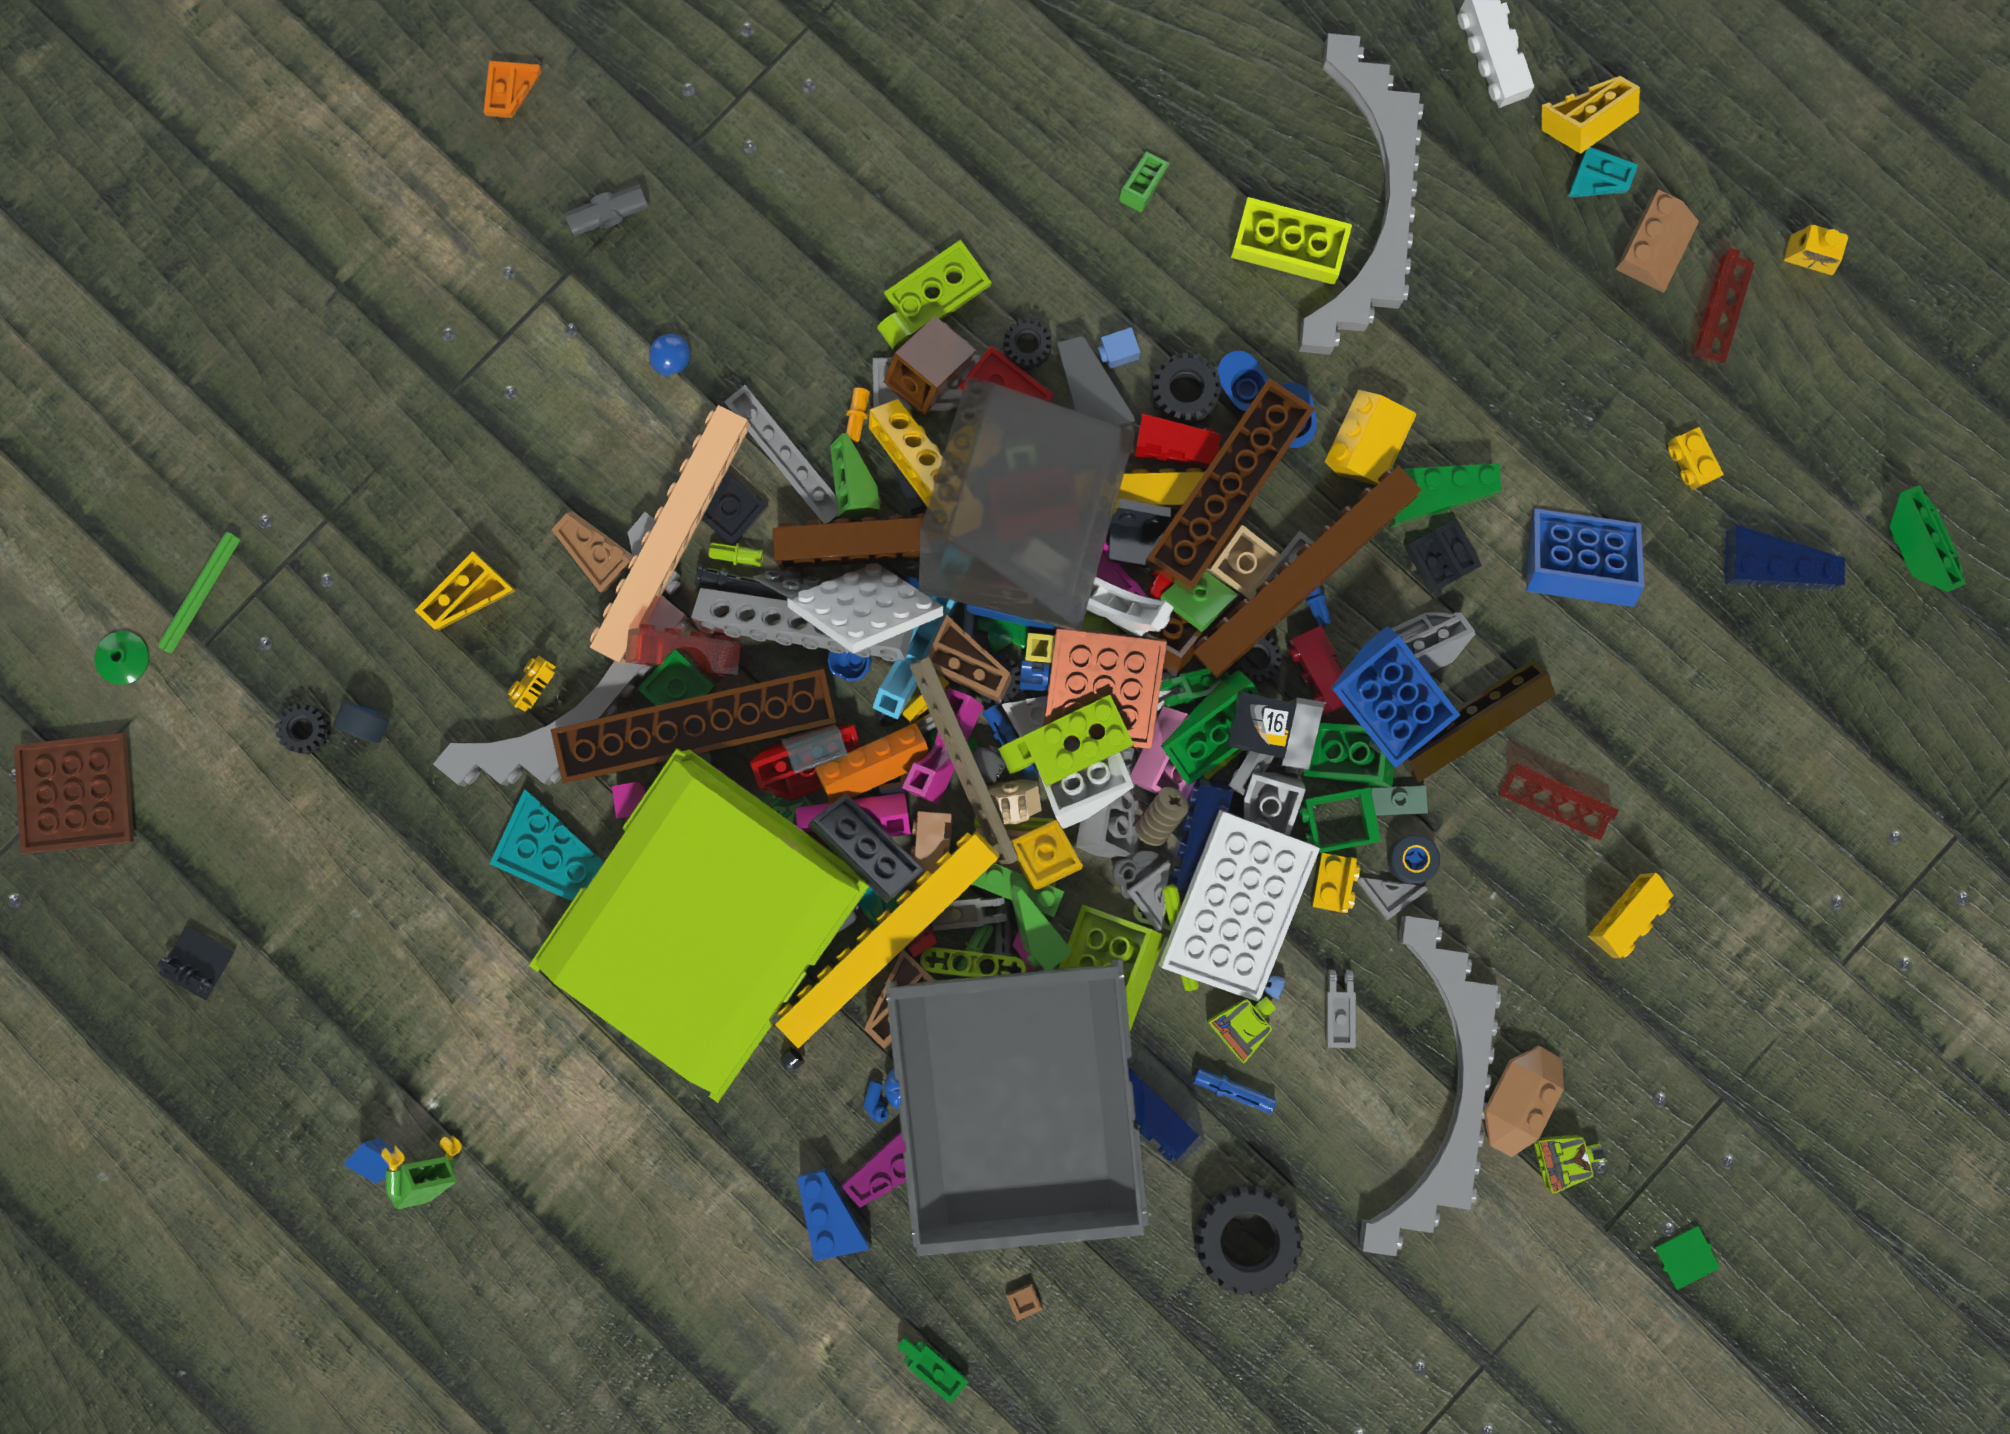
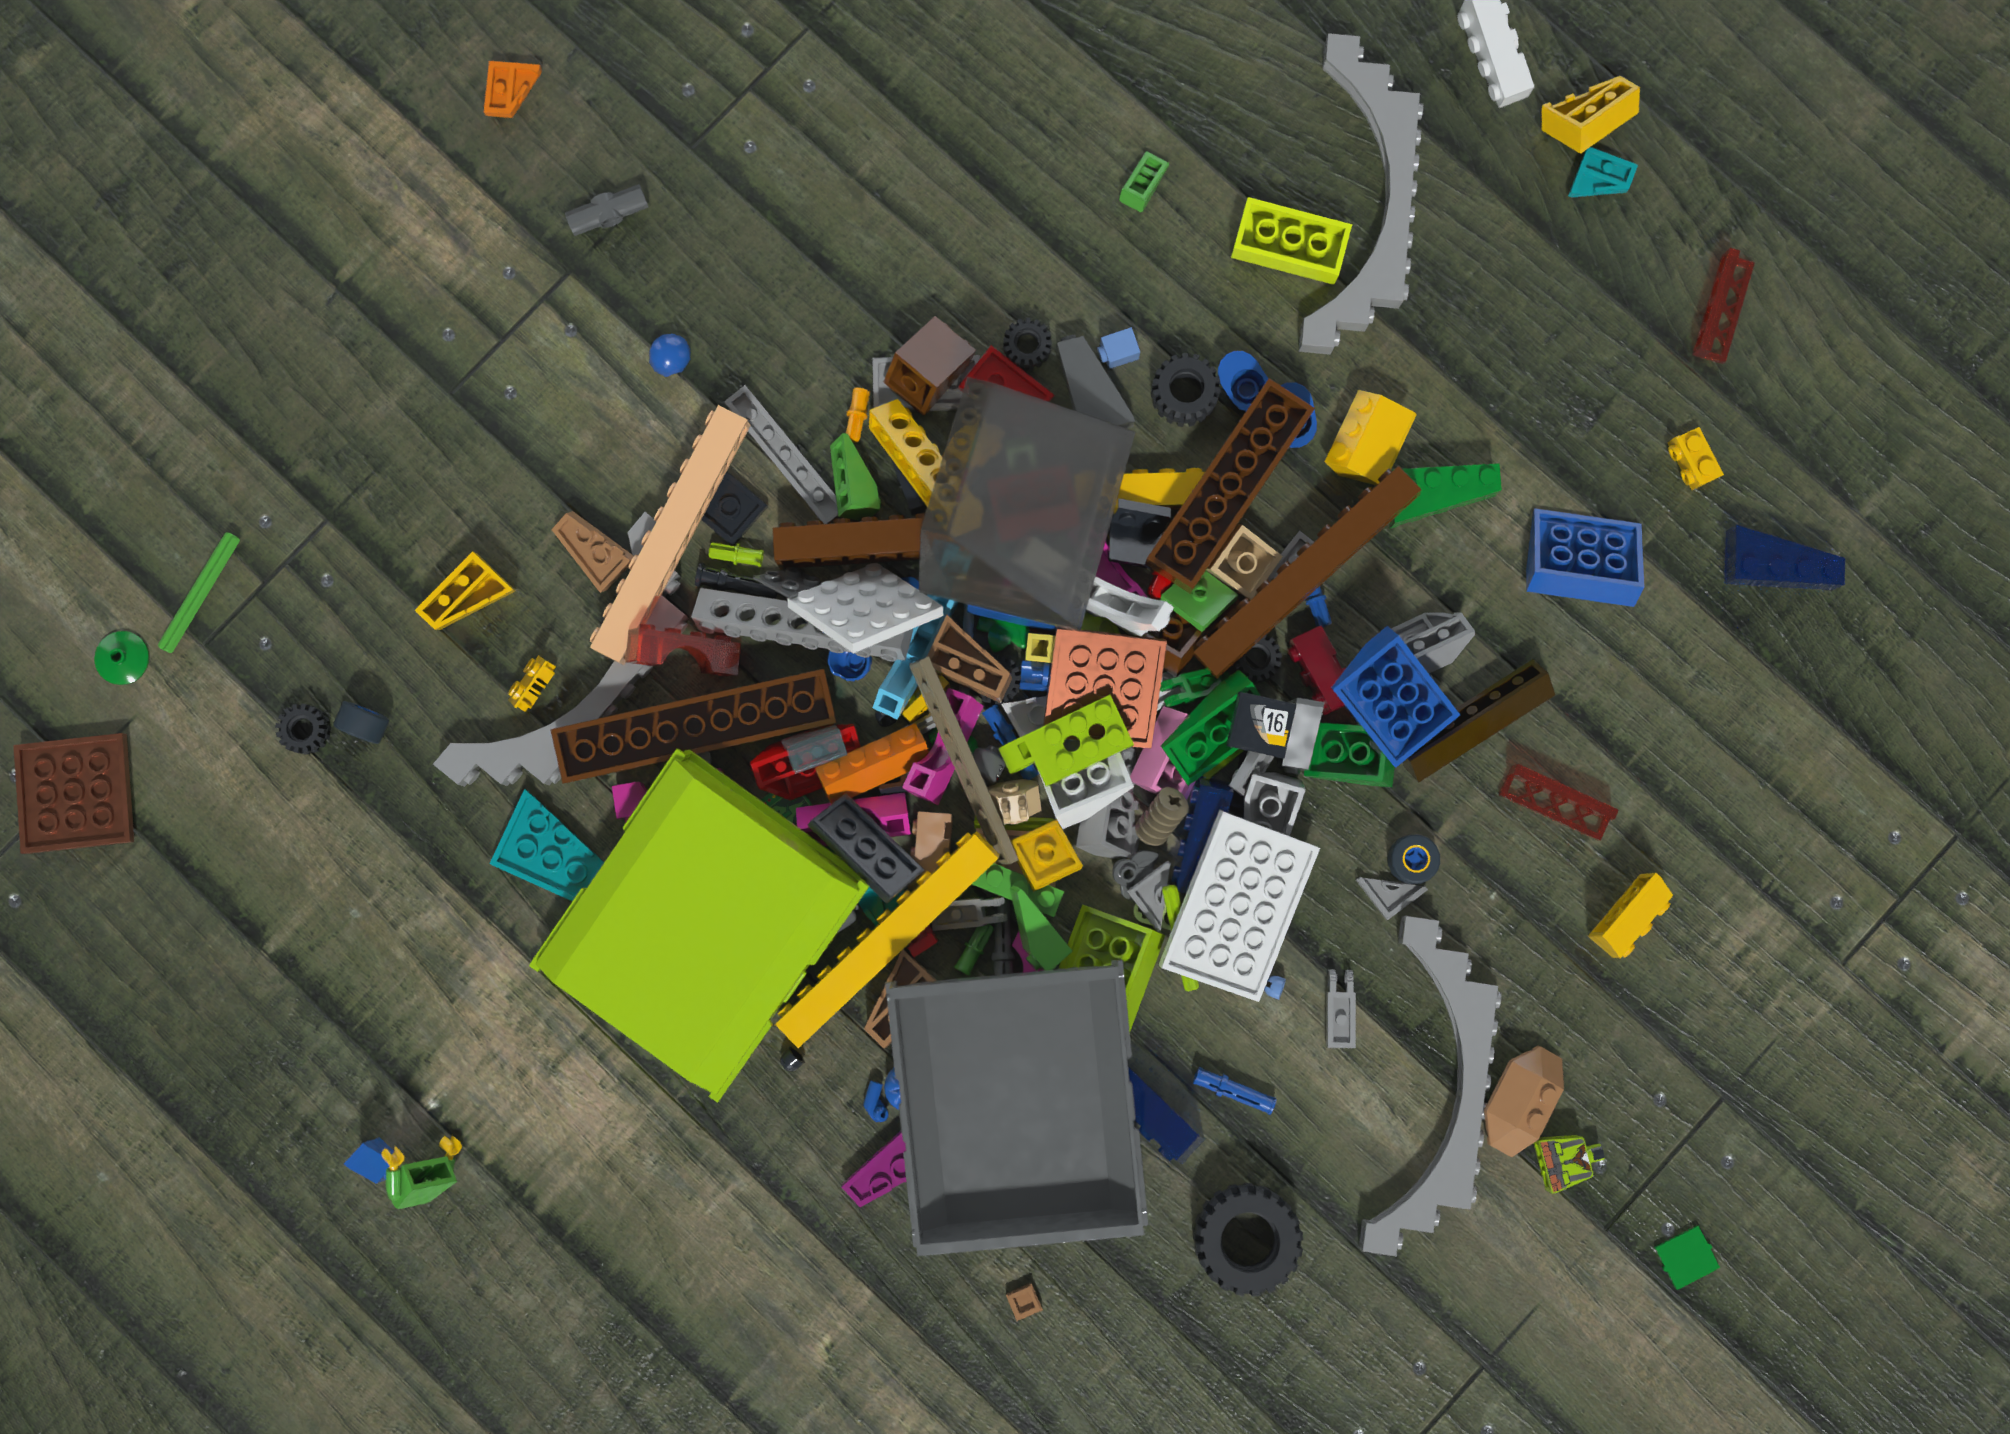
black hinge [158,925,235,1000] -> none
green plate [638,650,715,706] -> none
blue wedge [797,1168,872,1262] -> none
lime hinge [877,240,991,350] -> none
green hinge [897,1336,969,1404] -> none
lime beam [920,947,1028,978] -> none
red wedge [1134,414,1221,470] -> none
torso [1207,997,1276,1063] -> none
green window [1299,787,1381,853] -> none
yellow bracket [1311,853,1360,913] -> none
sand green plate [1371,786,1428,816] -> none
black slope [1404,519,1482,594] -> none
medium nougat slope [1615,190,1699,293] -> none
yellow torso [1783,225,1848,275] -> none
green wedge [1890,485,1966,592] -> none

